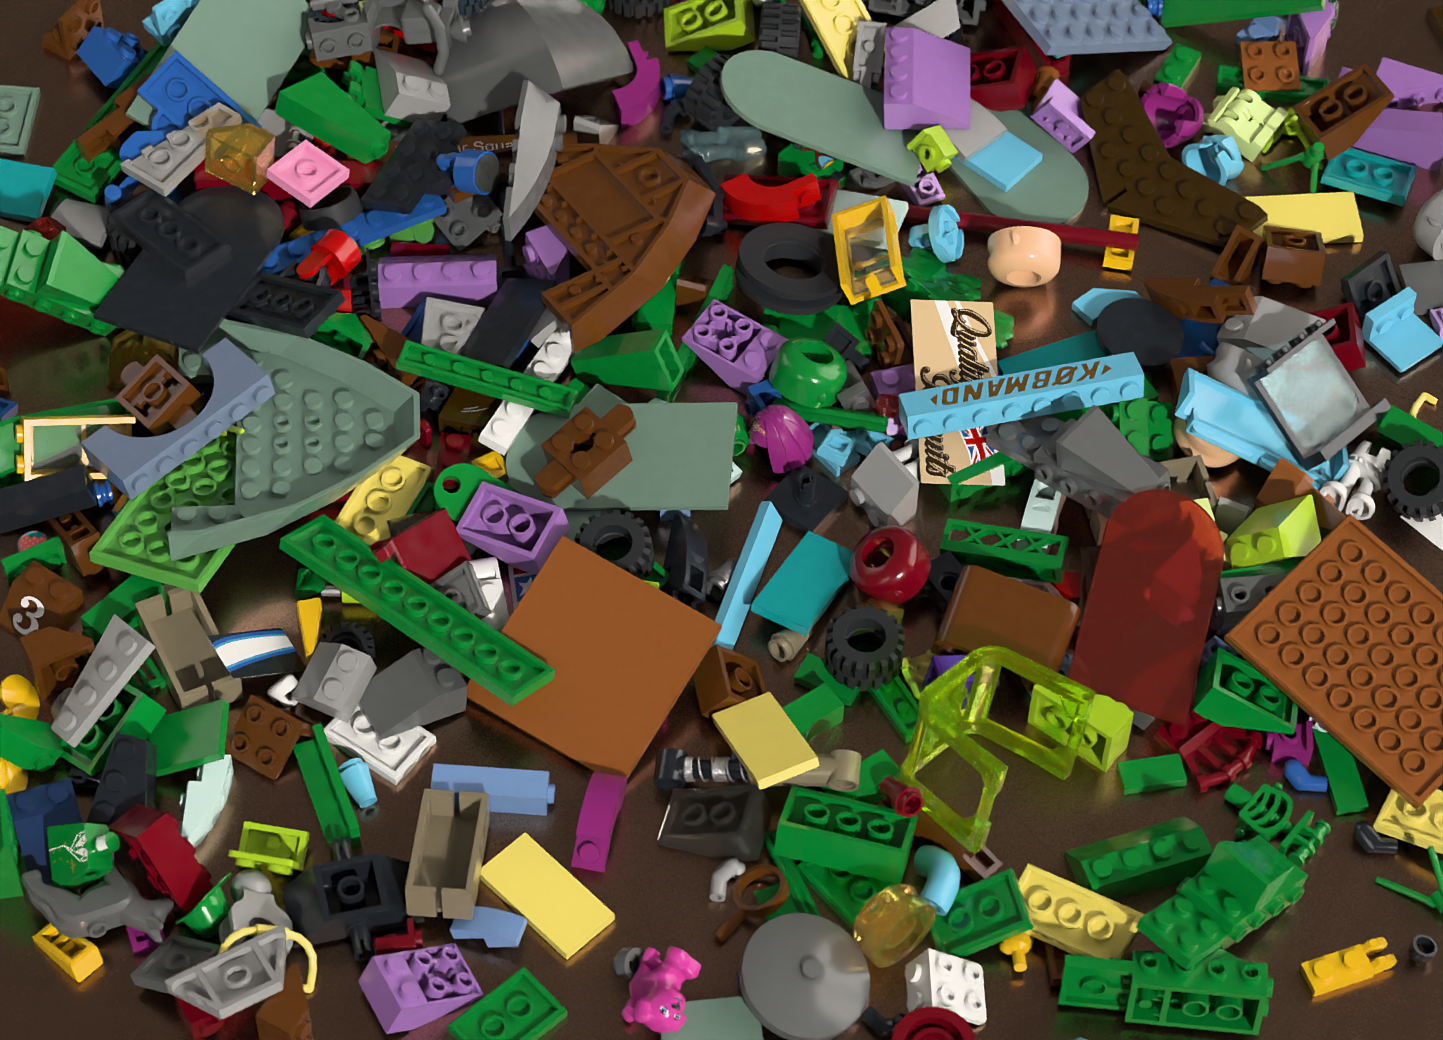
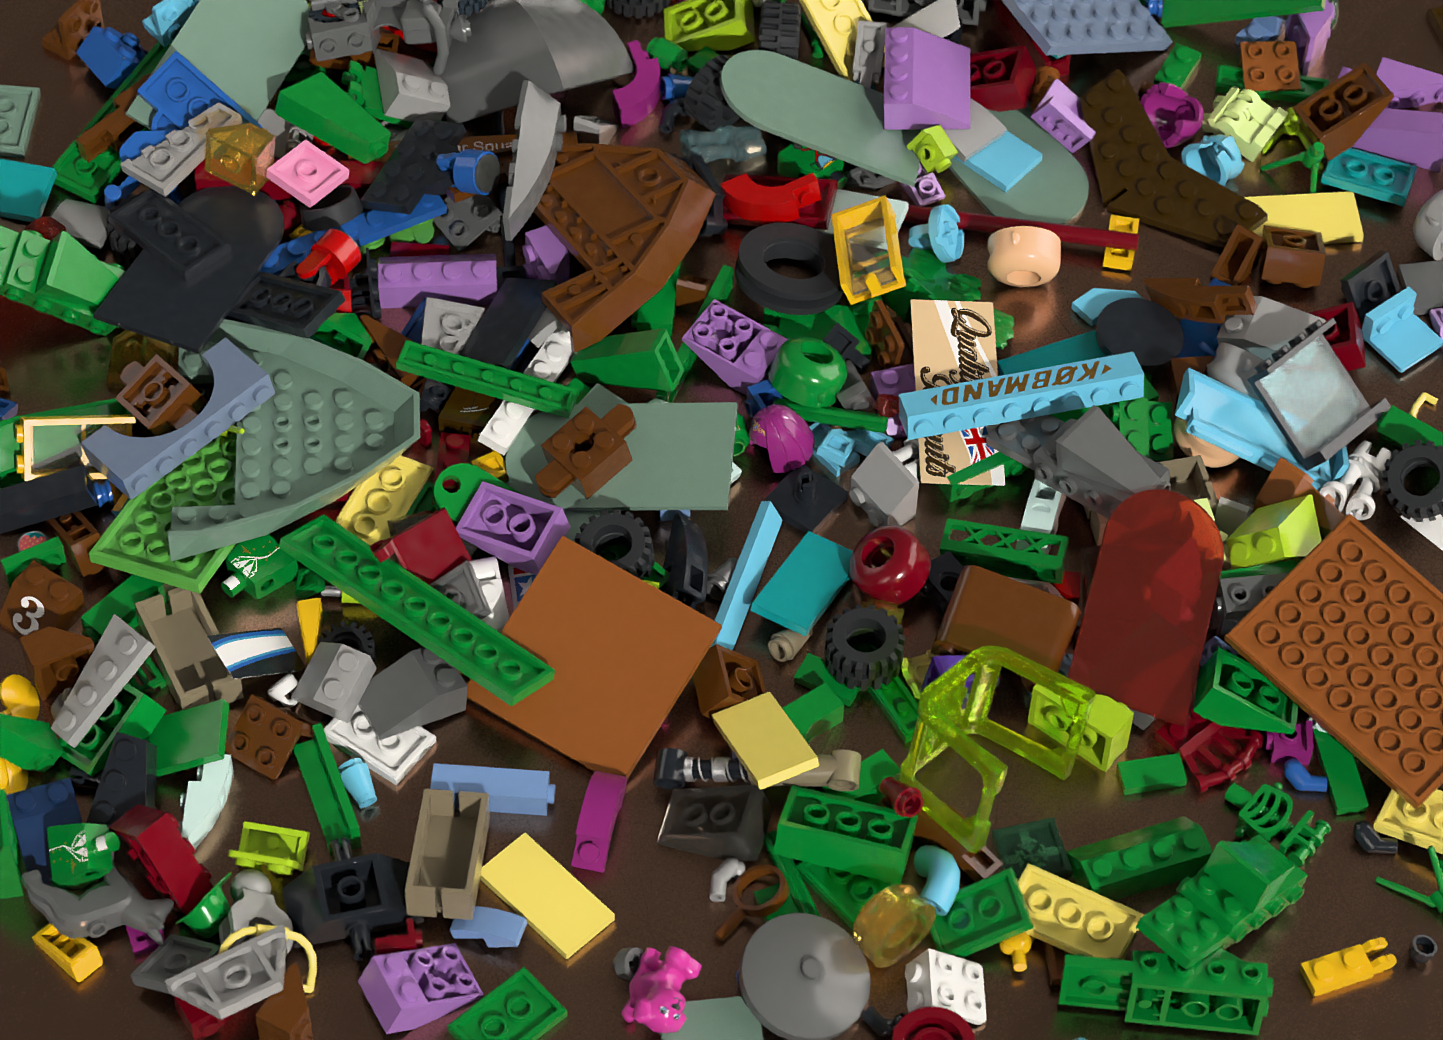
none -> green torso [221,534,298,599]
none -> green brick [646,37,689,74]
none -> clear green tile [991,817,1073,880]

